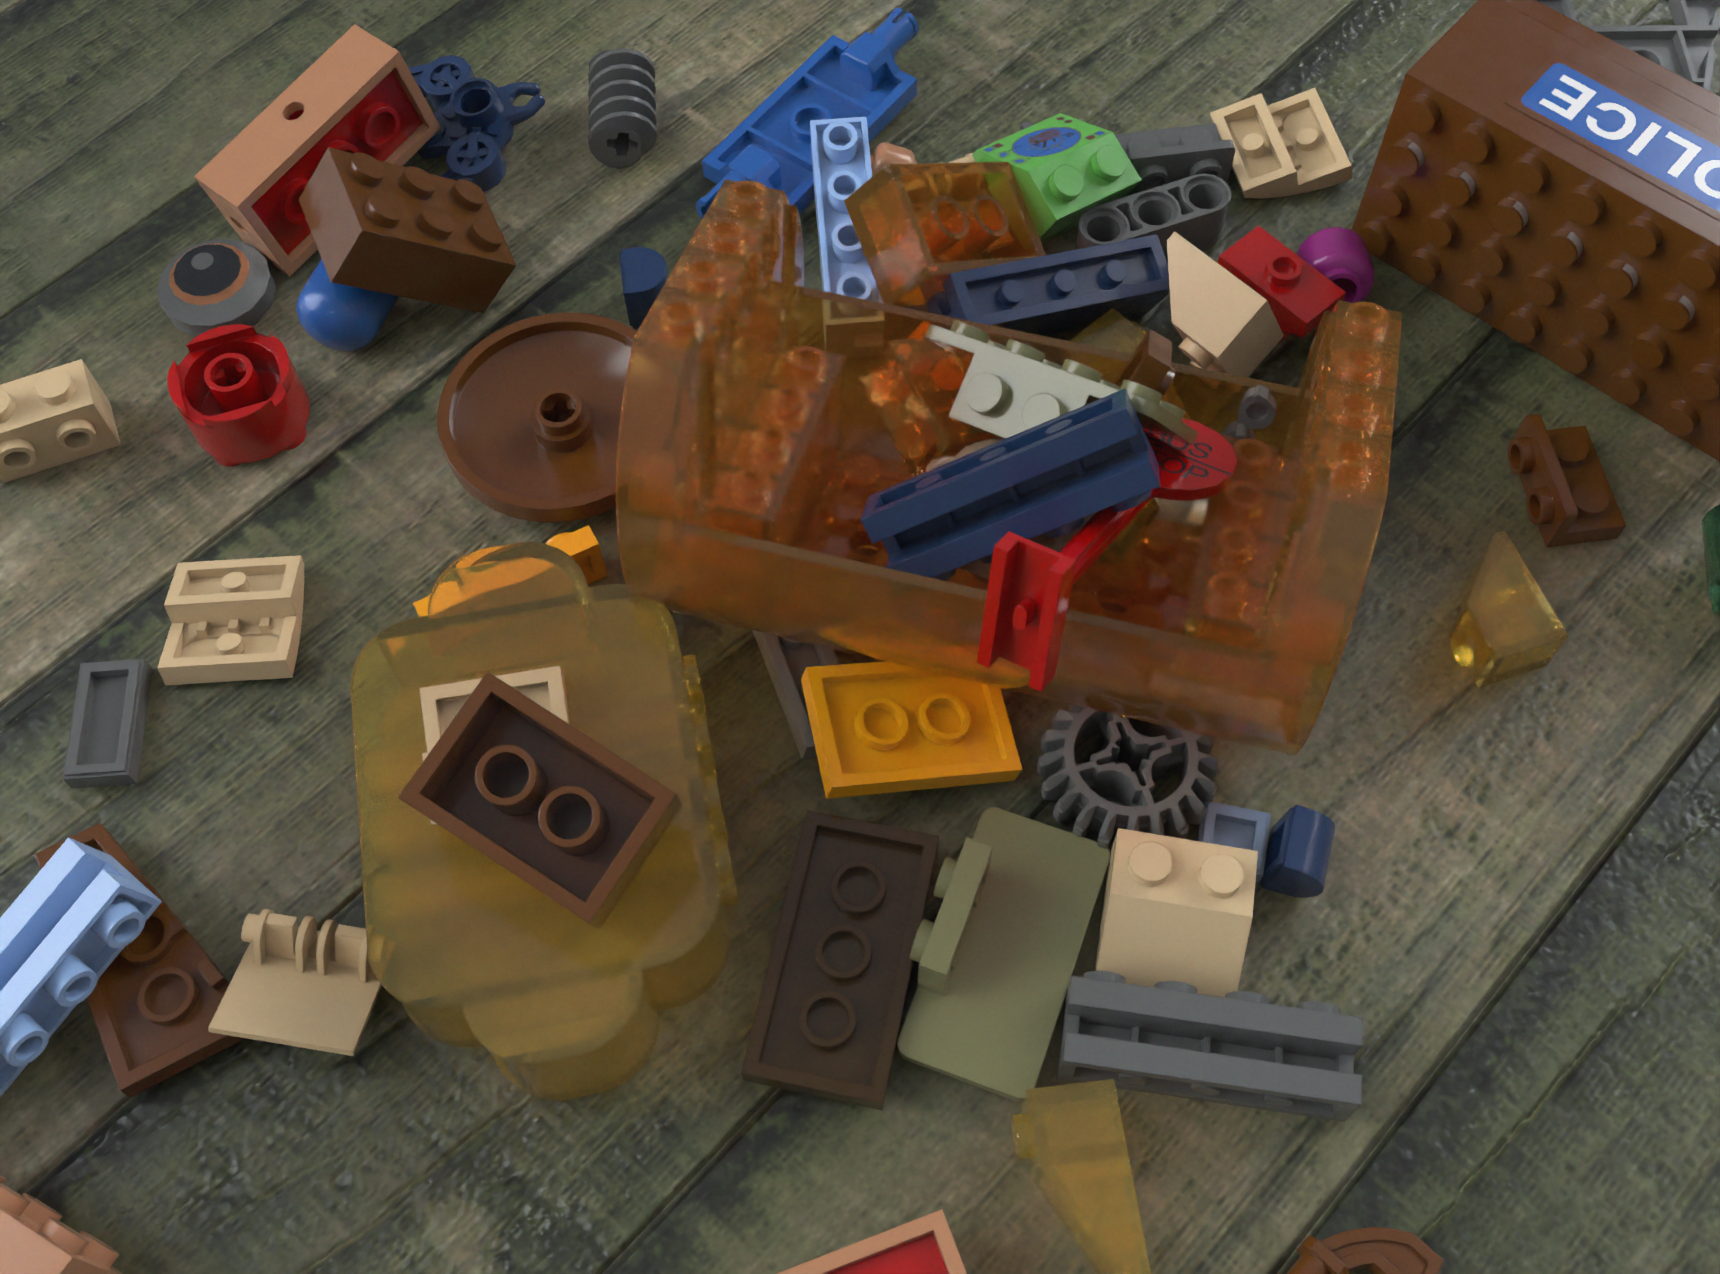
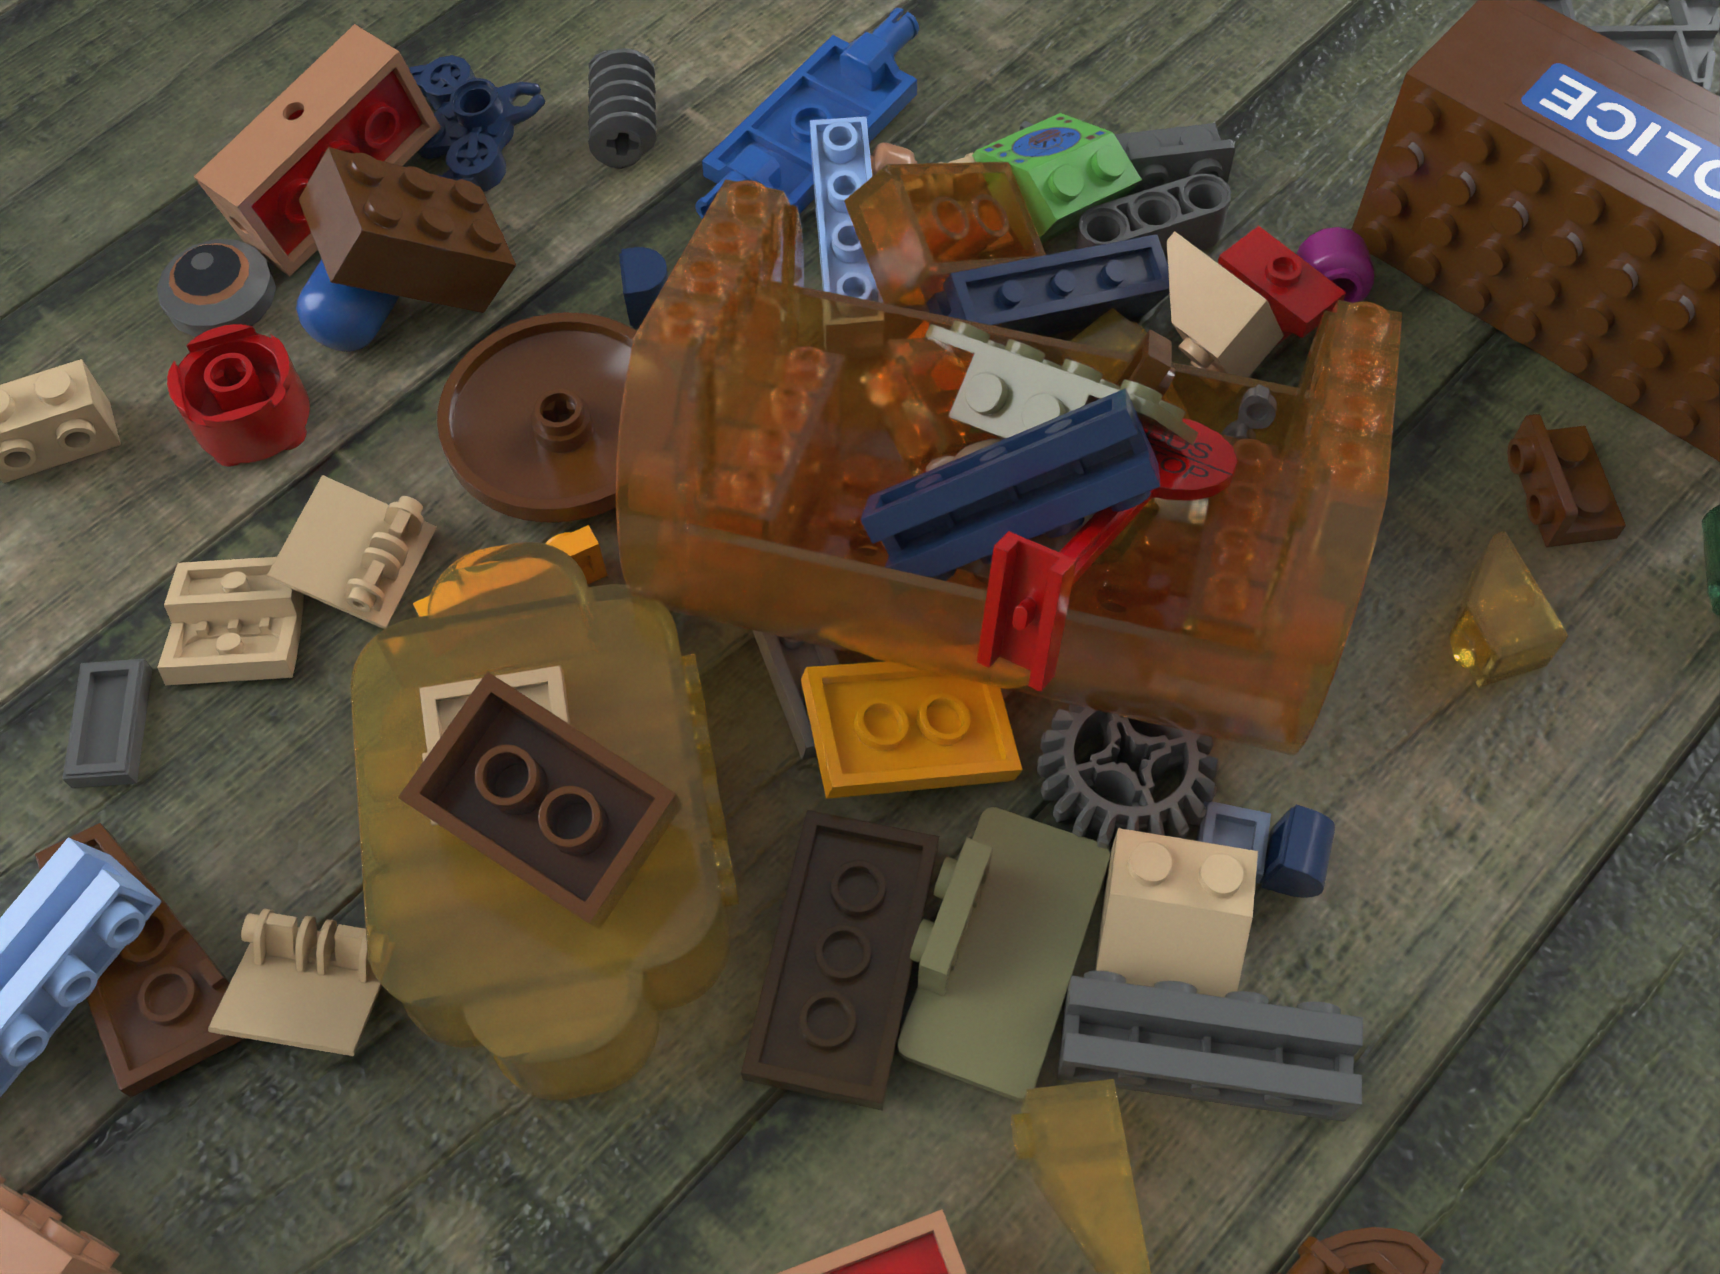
tan slope [1210,88,1353,199] -> none
none -> tan hinge [267,475,437,630]

